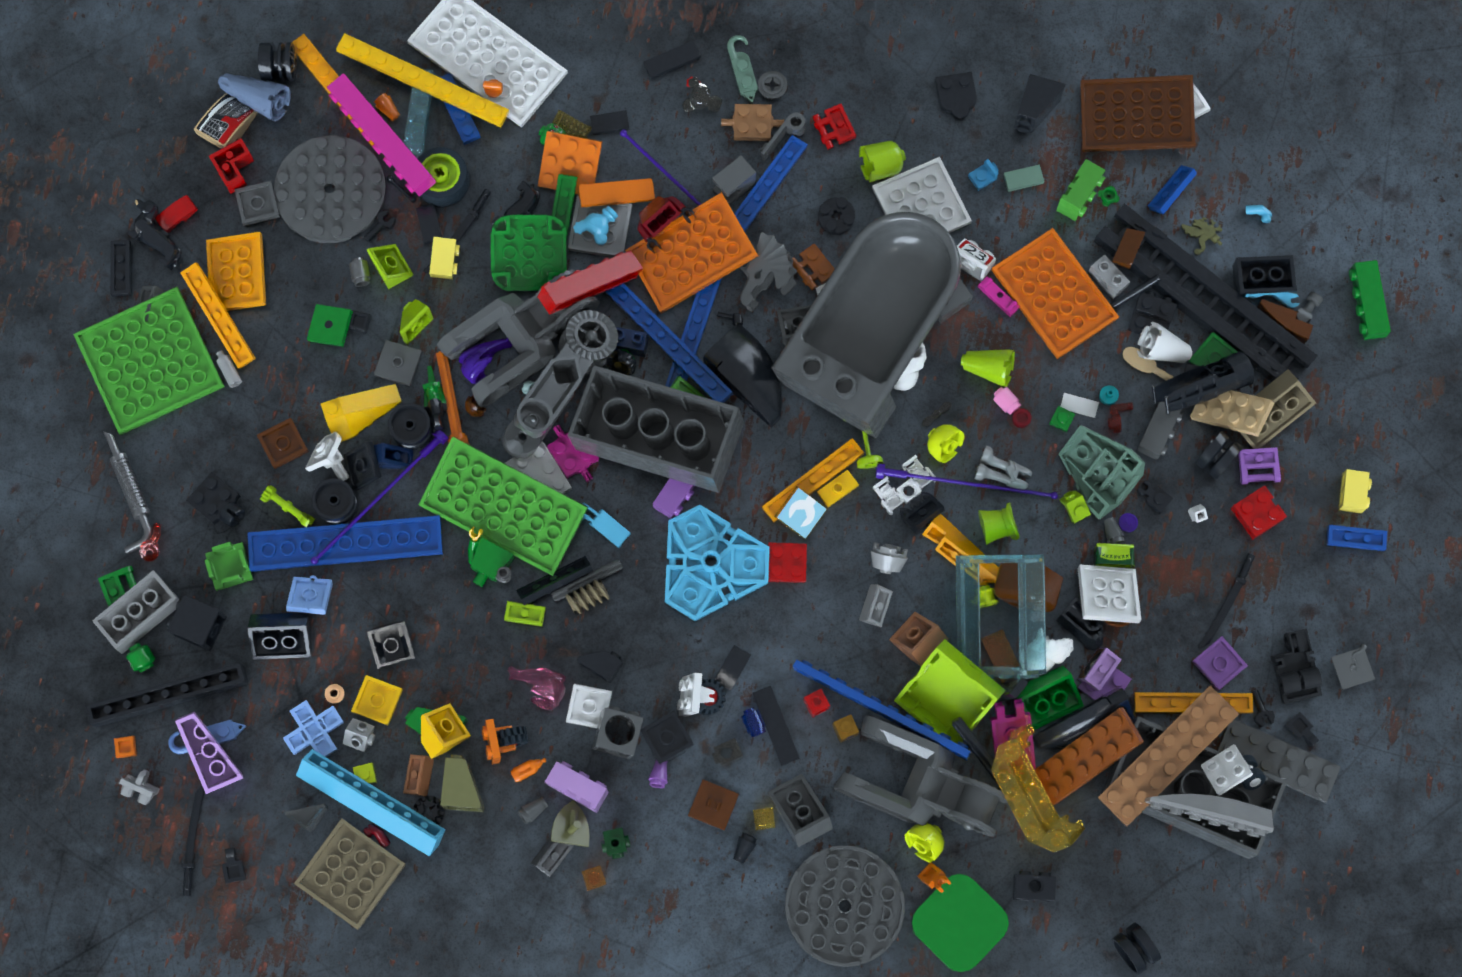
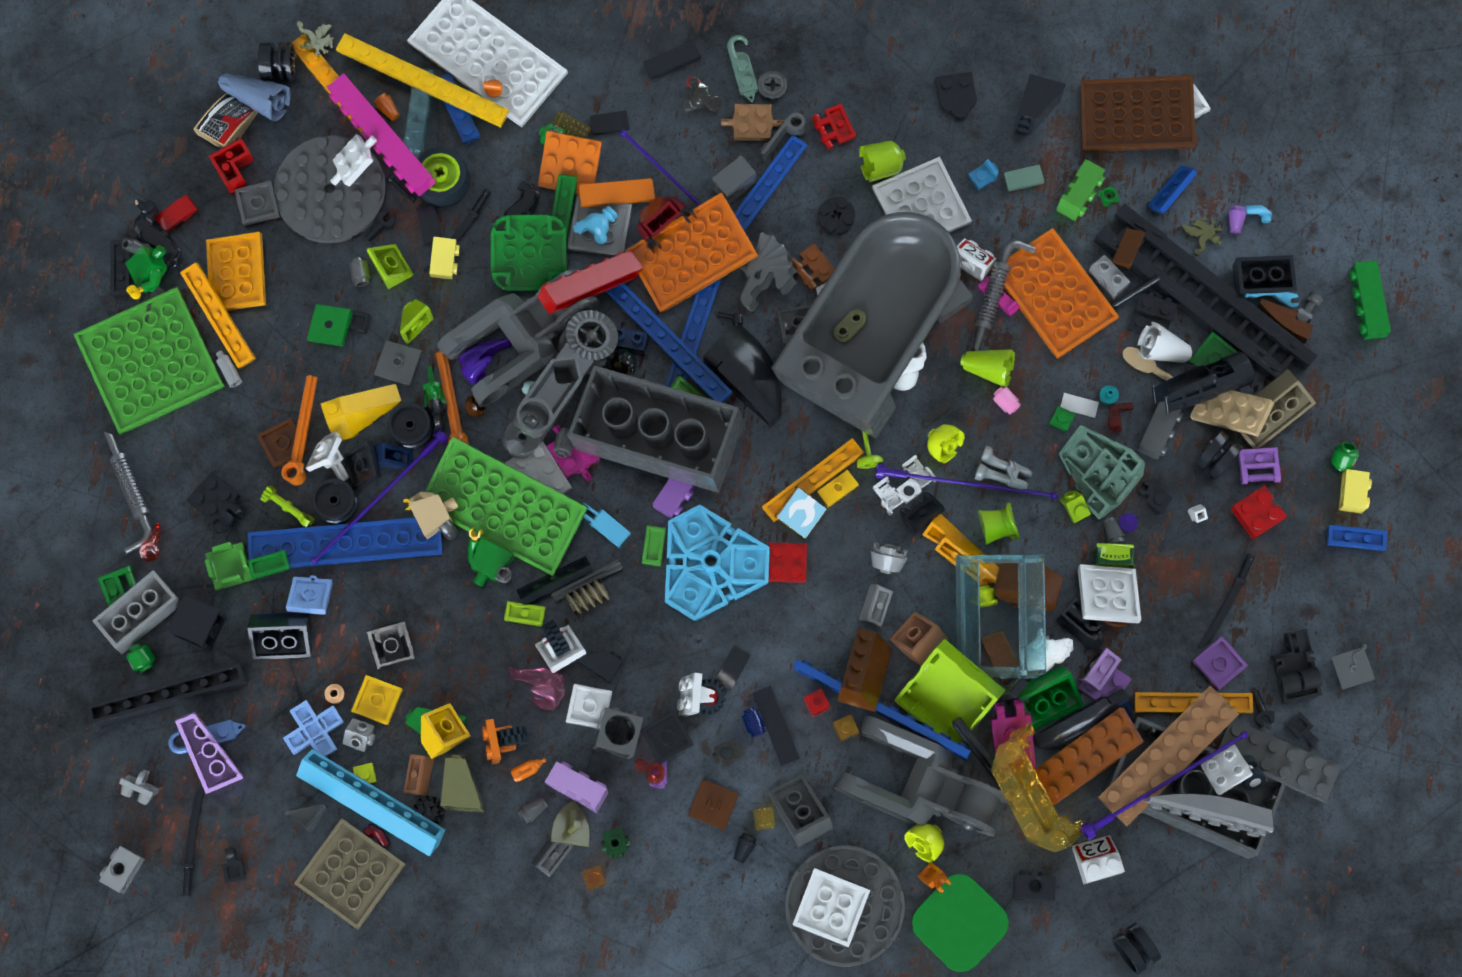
orange tile [114,736,137,759] -> none
dark red tile [1012,408,1032,428] -> none
none -> light grey brick [99,846,145,894]
none -> green torso [122,237,167,299]
none -> green tile [247,550,291,580]
none -> orange piece [282,375,318,486]
none -> olive piece [296,21,334,57]
none -> white plate [330,134,377,187]
none -> tan torso [403,492,458,540]
none -> white plate [535,619,586,673]
none -> flat silver brick [553,428,574,458]
none -> clear red plate [635,758,665,784]
none -> bright green tile [642,525,666,566]
none -> white plate [793,868,870,947]
none -> olive plate [834,309,867,344]
none -> reddish brown slope [837,627,892,712]
none -> flat silver piece [972,240,1036,351]
none -> white slope [1072,835,1125,884]
none -> dark purple piece [1080,731,1248,840]
none -> medium lavender cone [1228,206,1247,234]
none -> green head [1331,442,1359,472]

